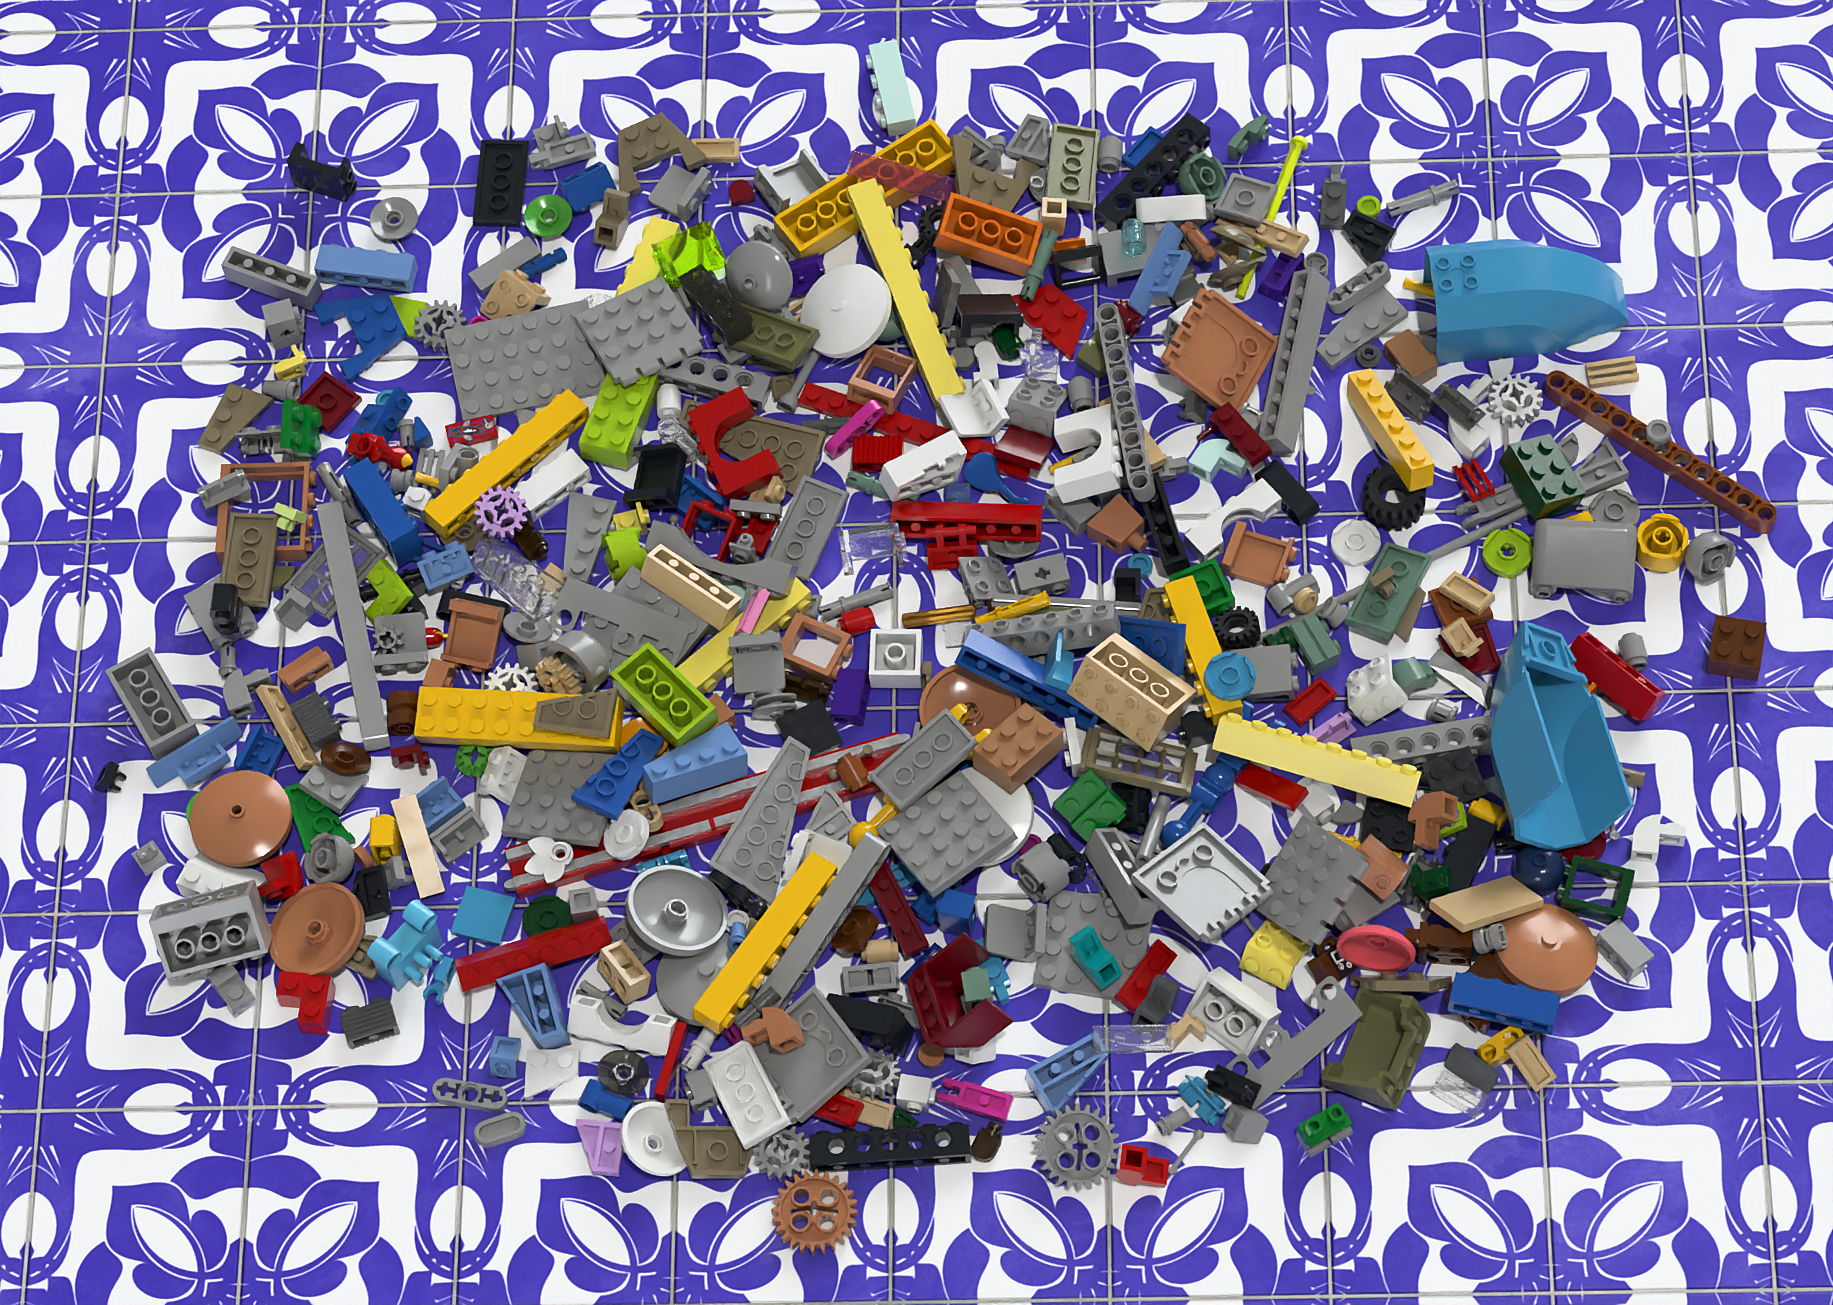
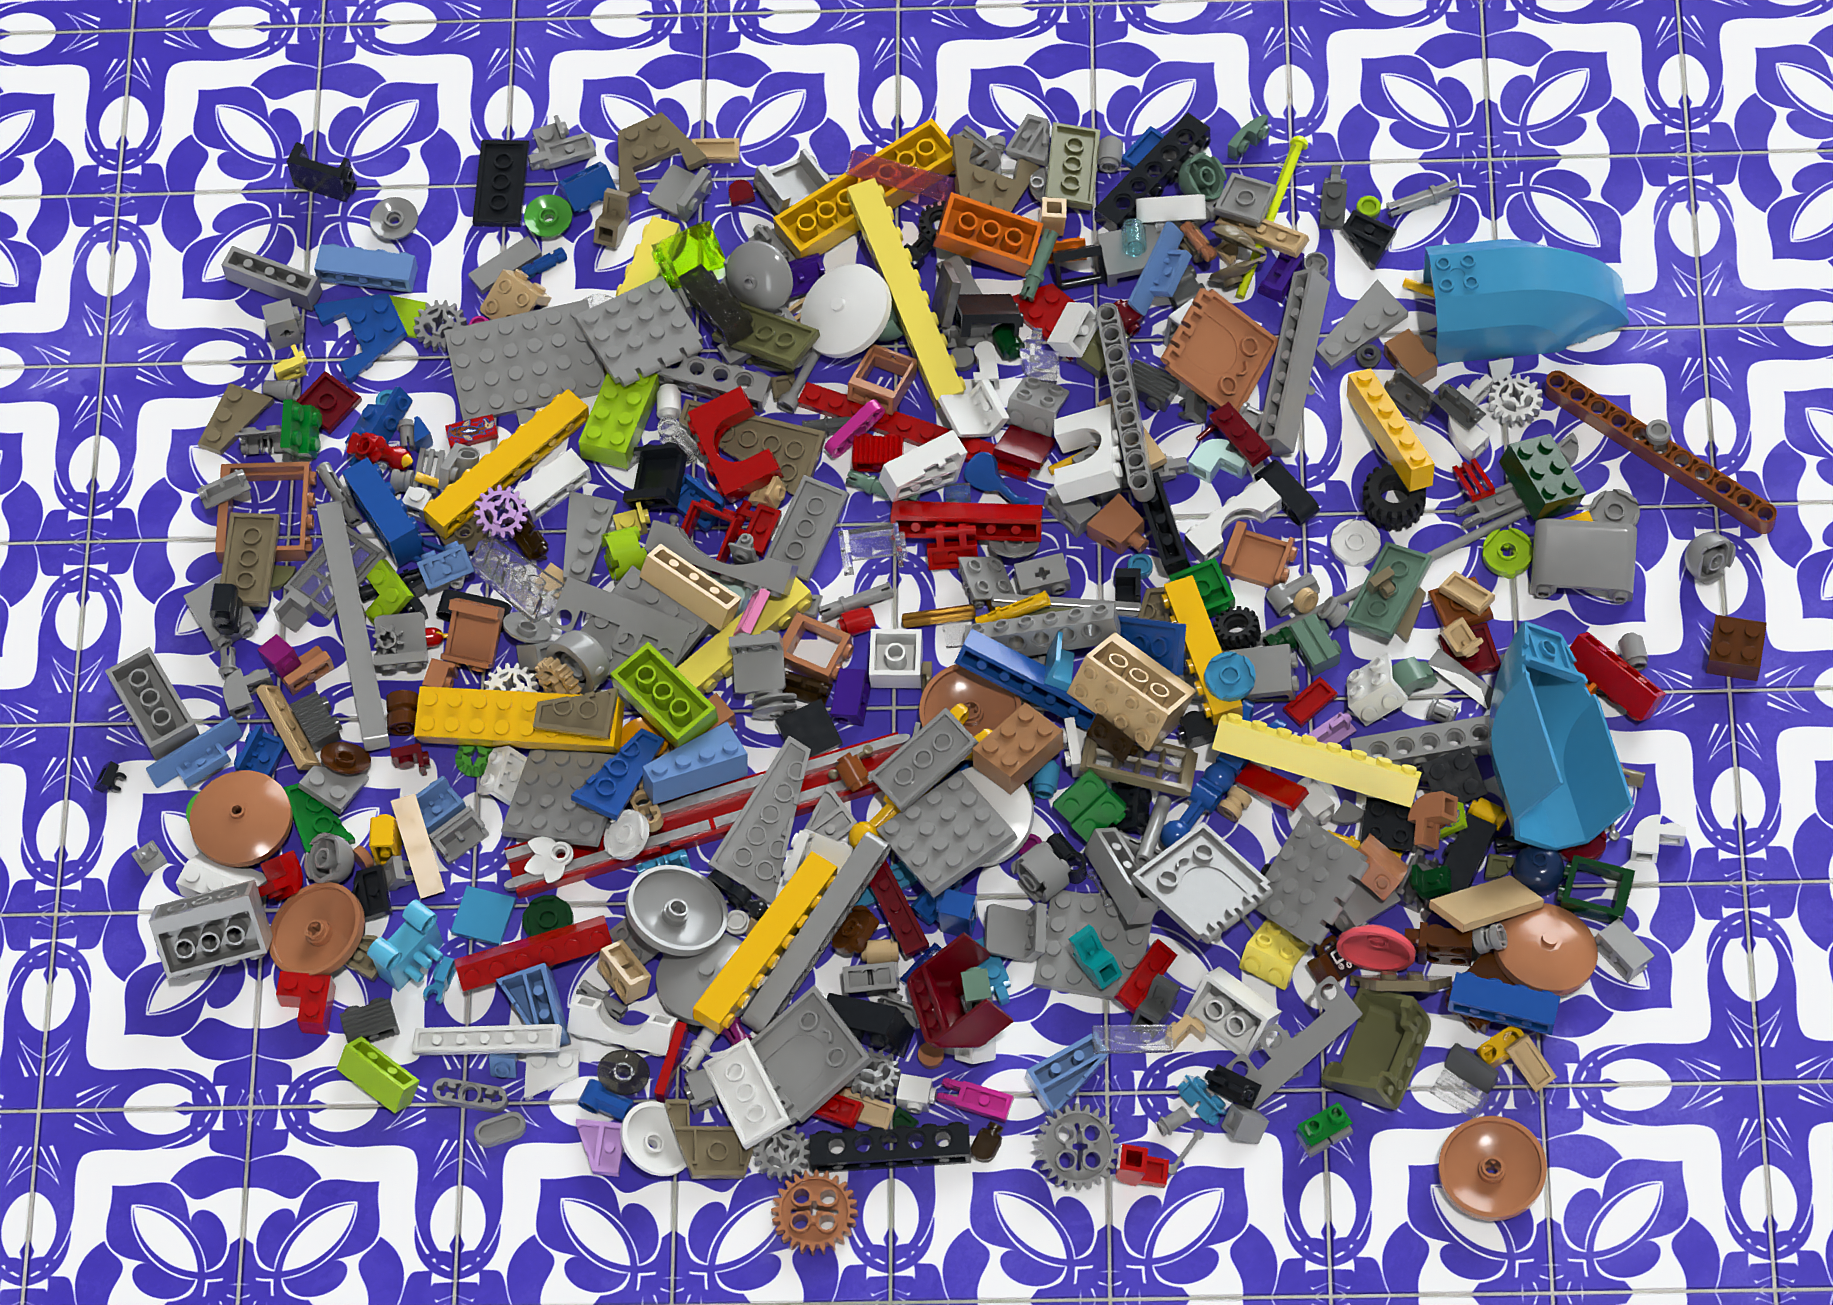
light grey brick [206,964,256,1014] -> none
yellowish green tile [273,502,308,532] -> none
light grey panel [568,886,600,924] -> none
medium blue pin [727,922,746,953] -> none
light grey plate [729,499,783,521] -> none
dark grey axle [734,986,782,1029] -> none
nougat brick [740,1007,805,1054] -> none
light aqua brick [865,39,917,137] -> none
light grey brick [1067,376,1095,413] -> none
light grey beam [1327,261,1392,313] -> none
light grey wing [1574,438,1629,496] -> none
tan tile [1585,356,1639,389] -> none
yellow brick [1636,513,1689,572] -> none
none -> magenta brick [257,634,301,680]
none -> lime brick [336,1036,420,1113]
none -> white tile [412,1024,562,1056]
none -> dark azure brick [1032,760,1061,799]
none -> white brick [1047,302,1098,357]
none -> dark brown hinge [1086,713,1139,763]
none -> dark grey brick [1122,359,1180,412]
none -> tan wheel [1217,786,1252,822]
none -> nougat dish [1438,1116,1547,1221]
none -> olive tile [1485,853,1515,881]

